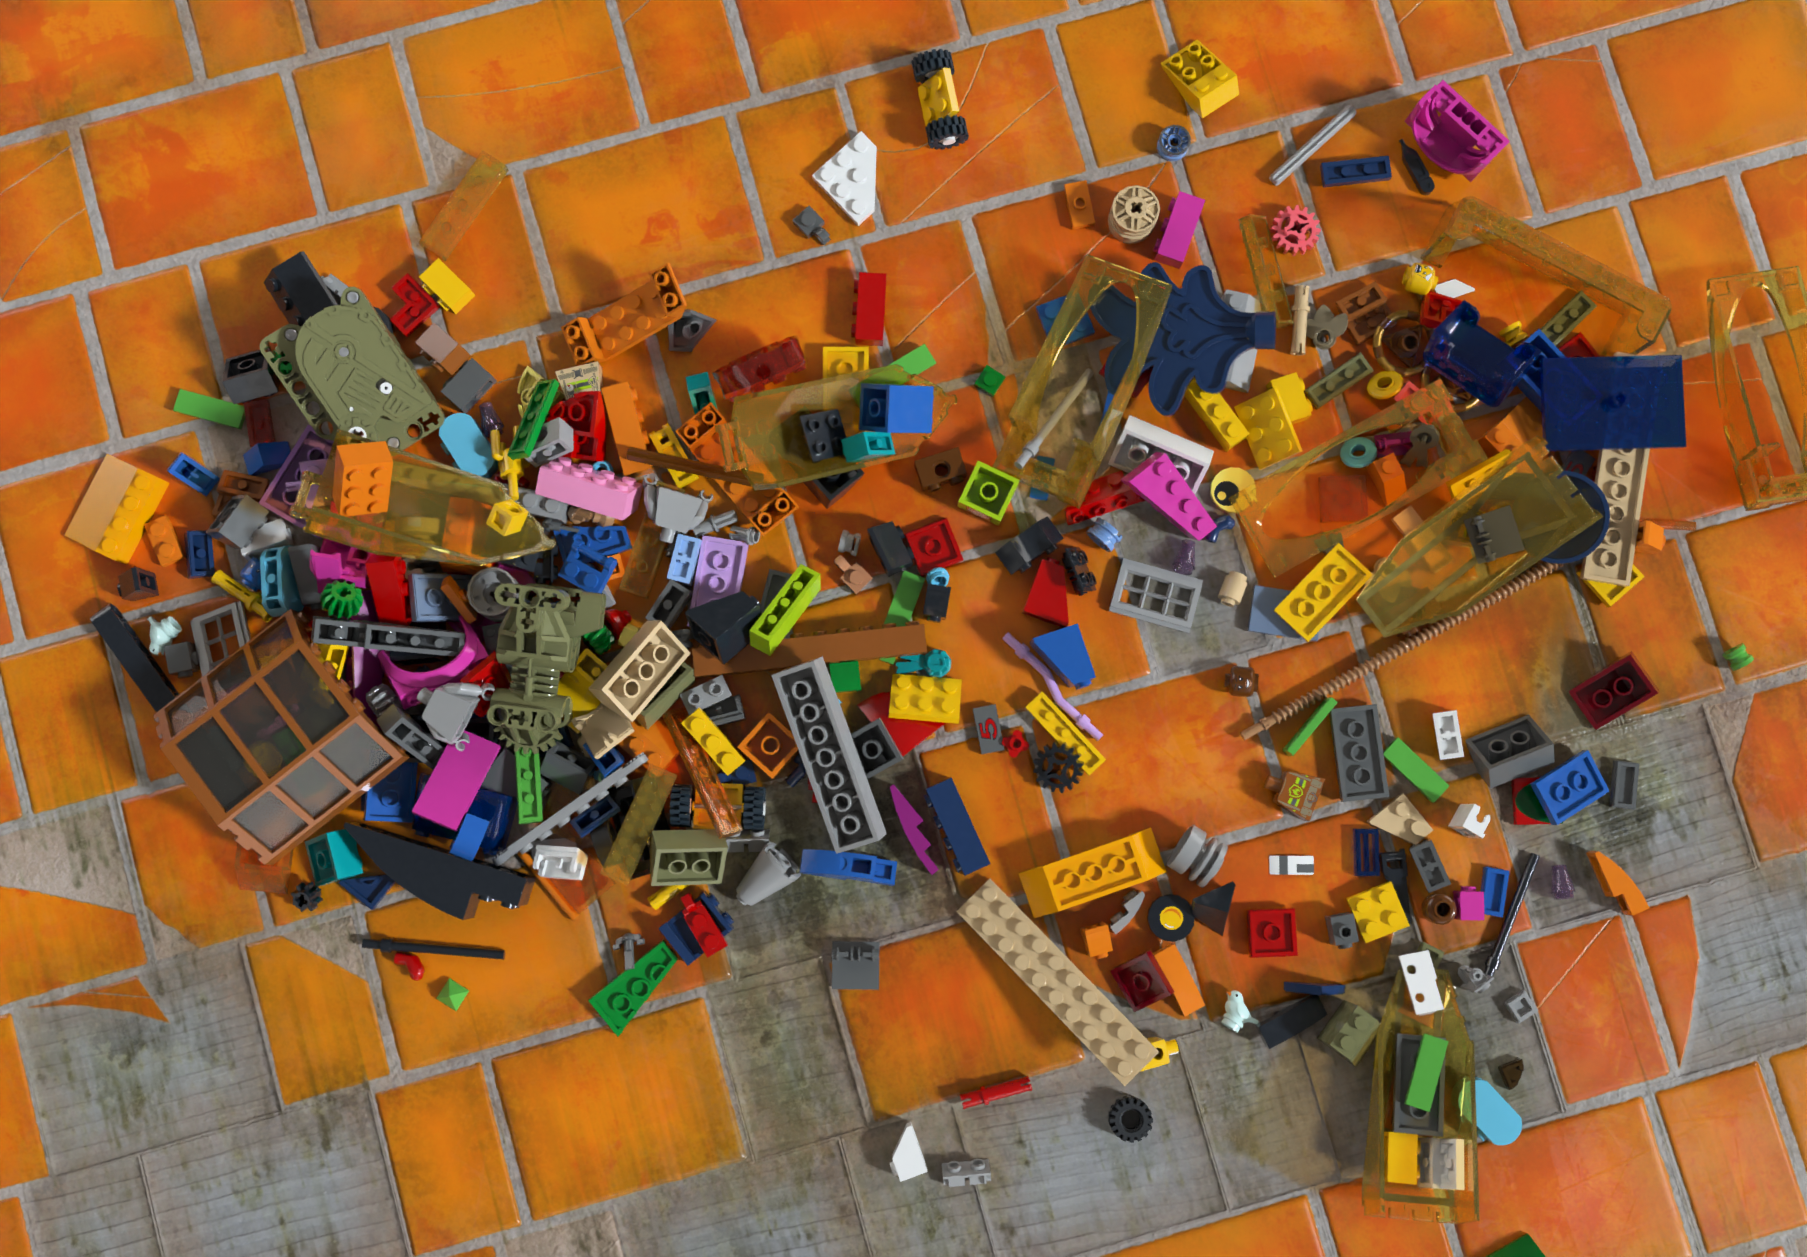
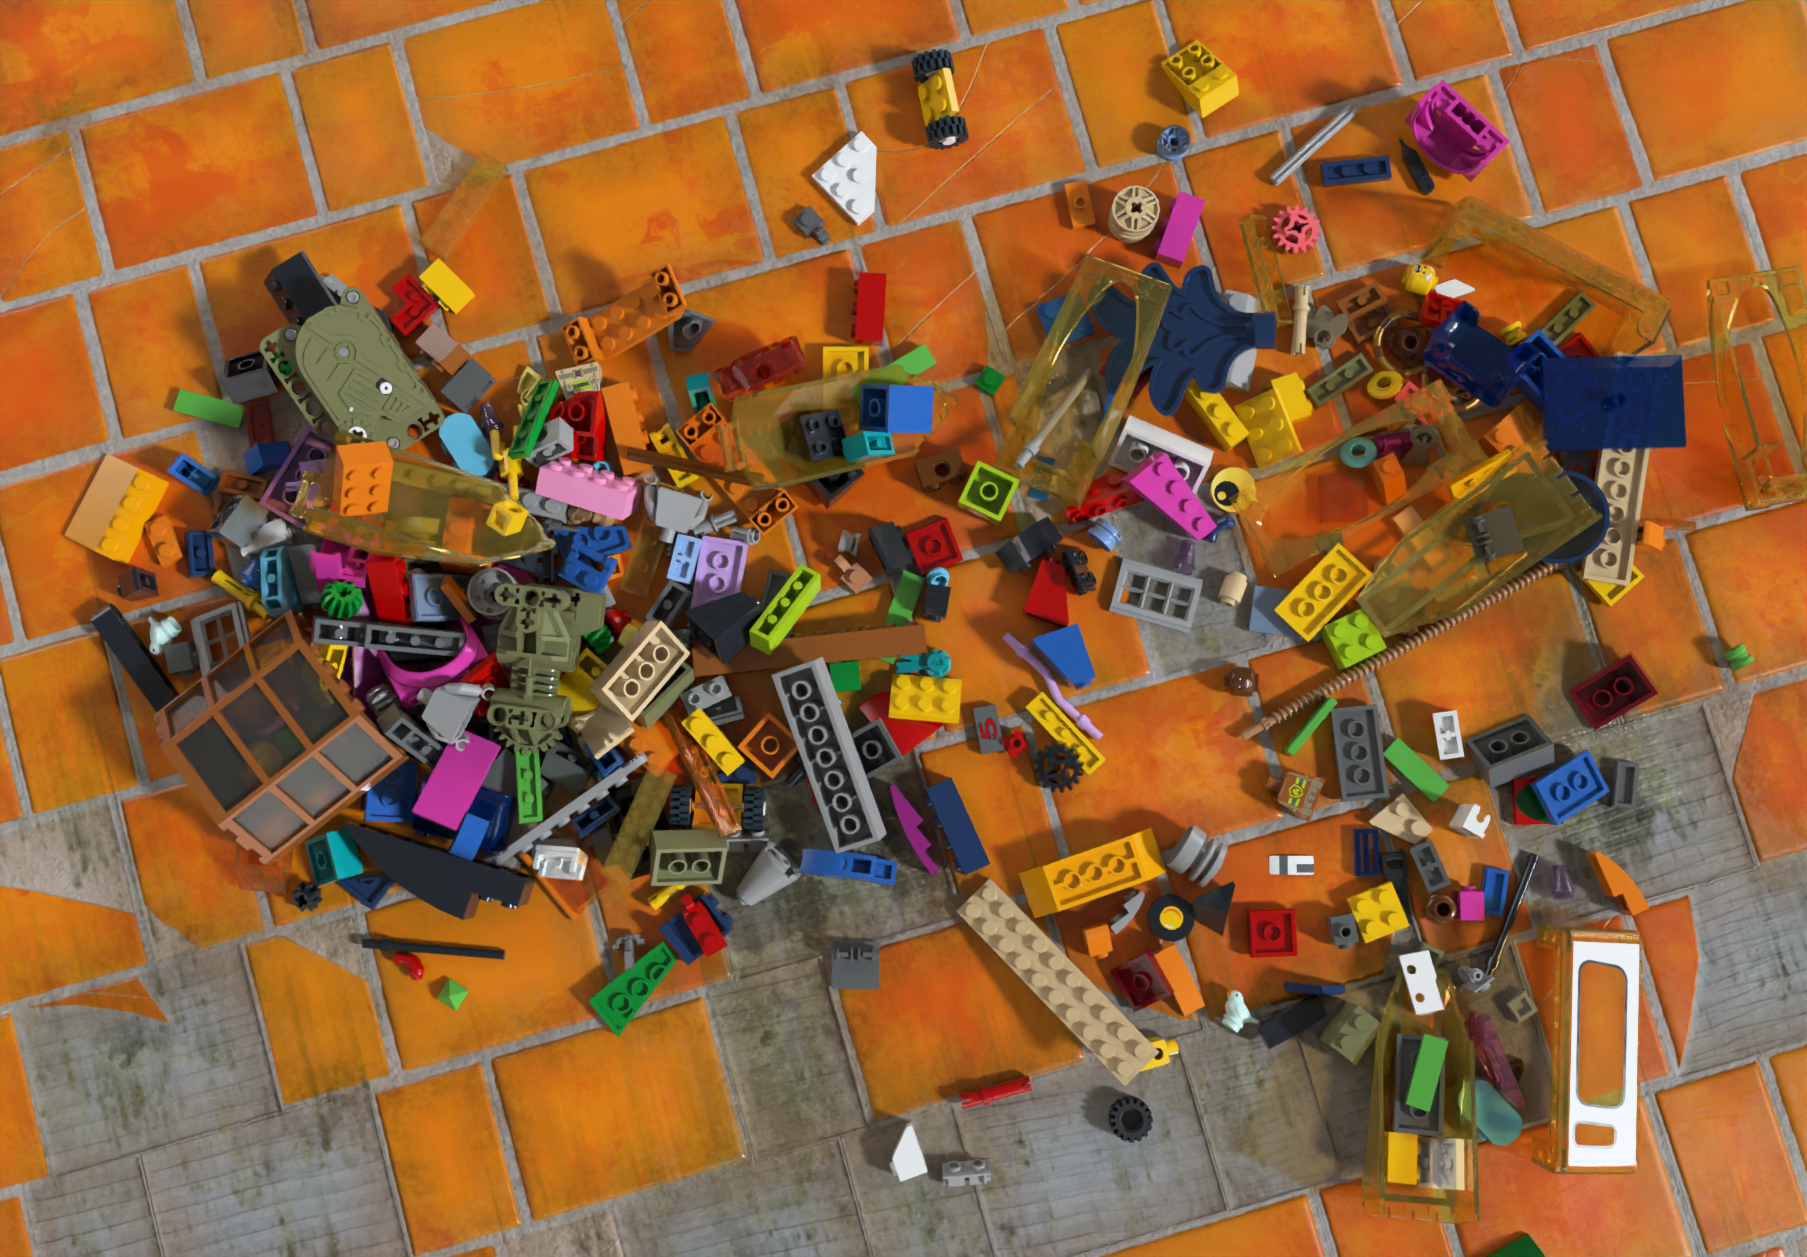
none -> lime brick [1319,608,1387,670]
none -> clear pink slope [1468,1011,1527,1110]
none -> clear yellow windscreen [1532,923,1643,1175]

